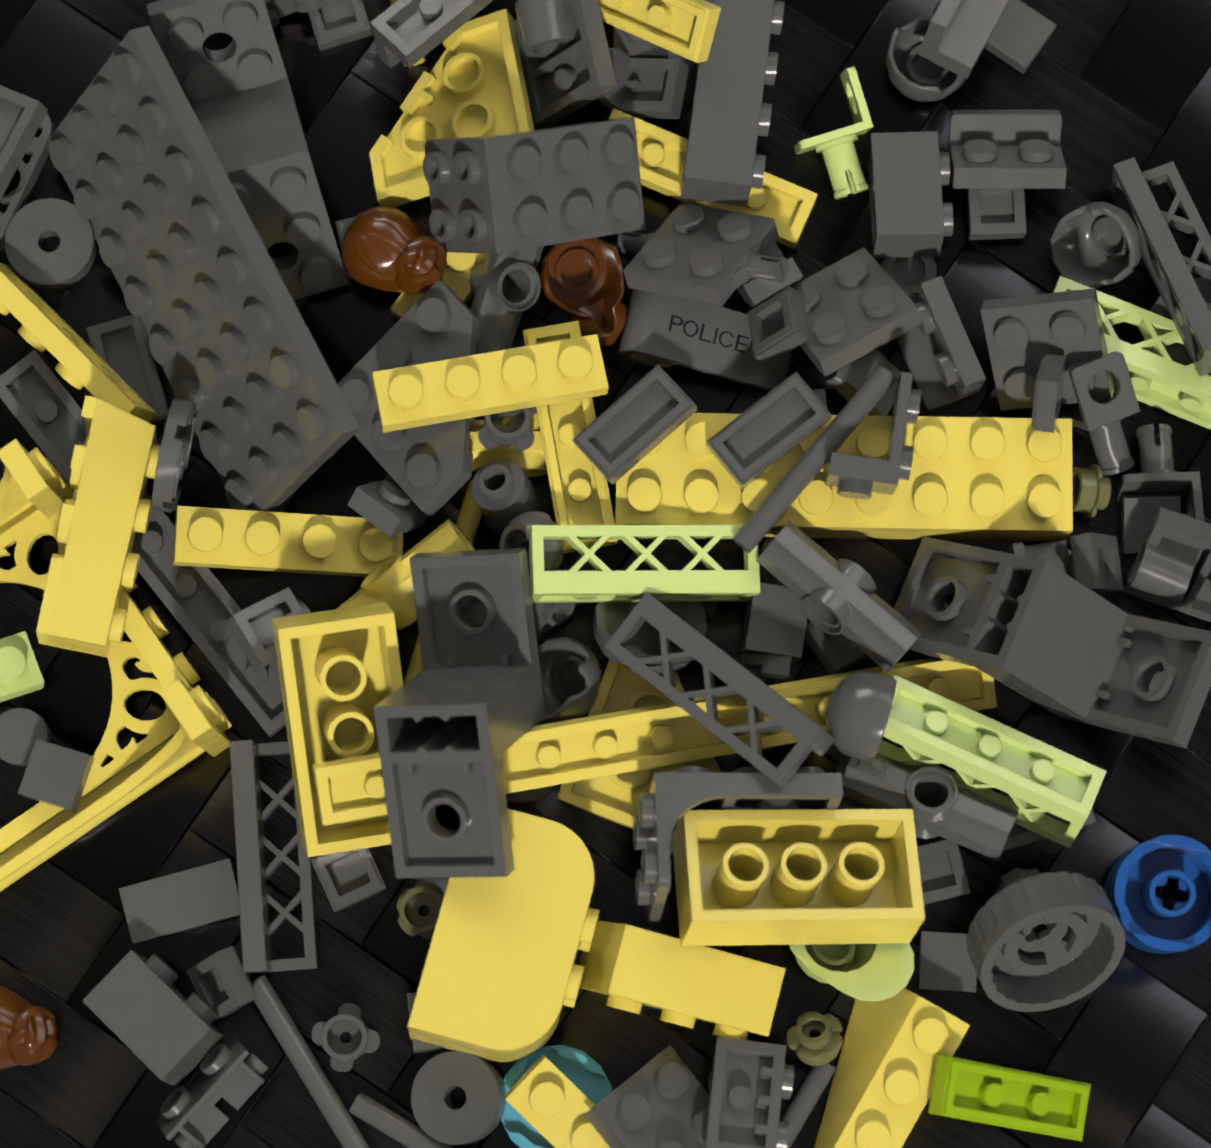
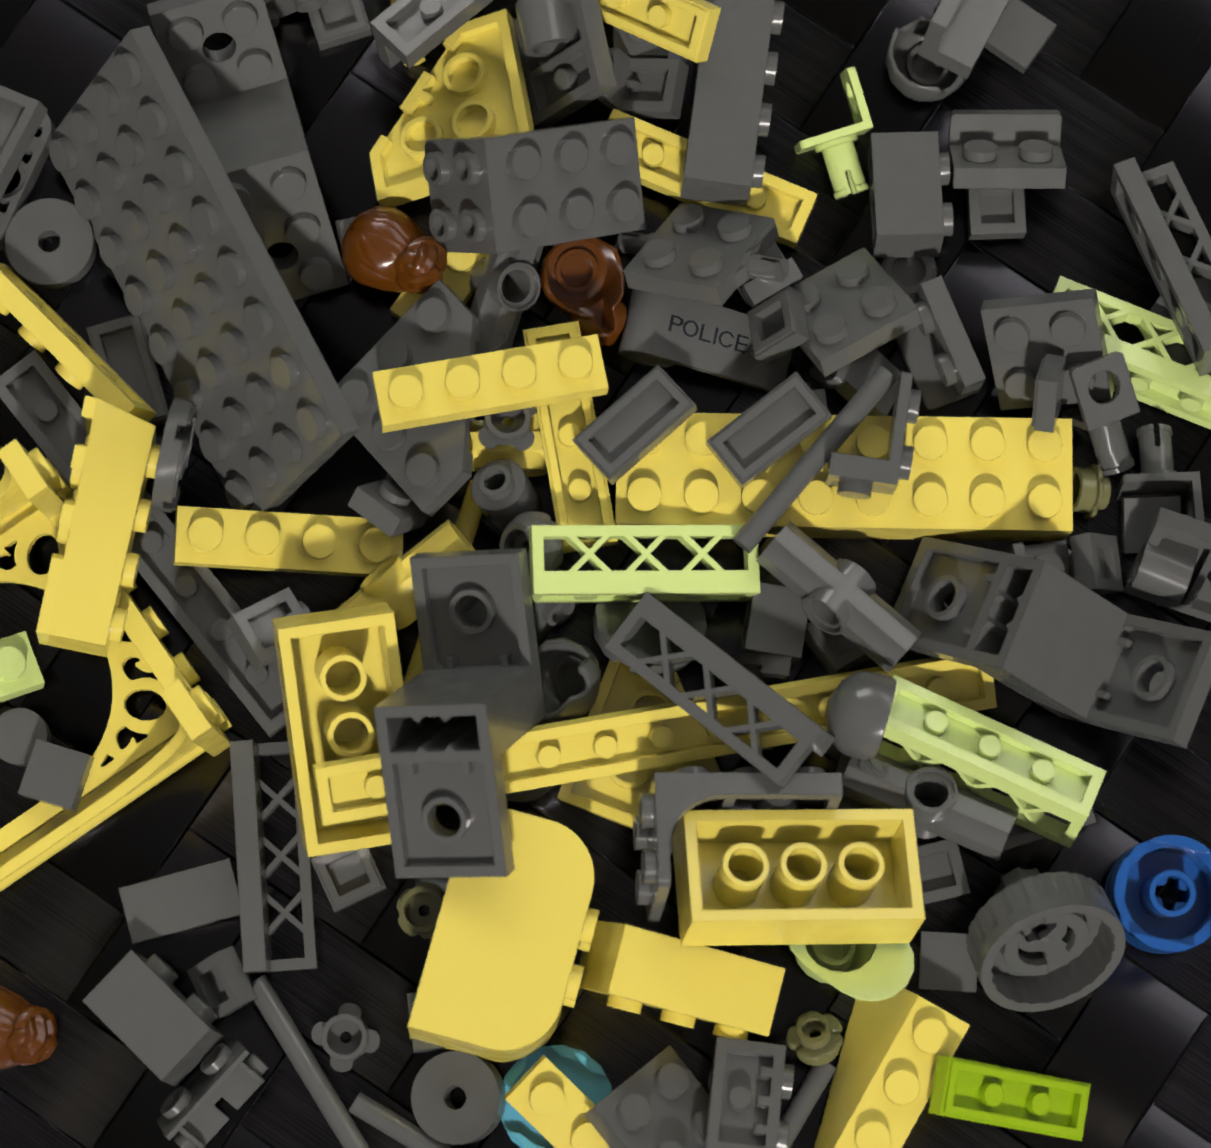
dark grey hair [1050,202,1143,289] -> none

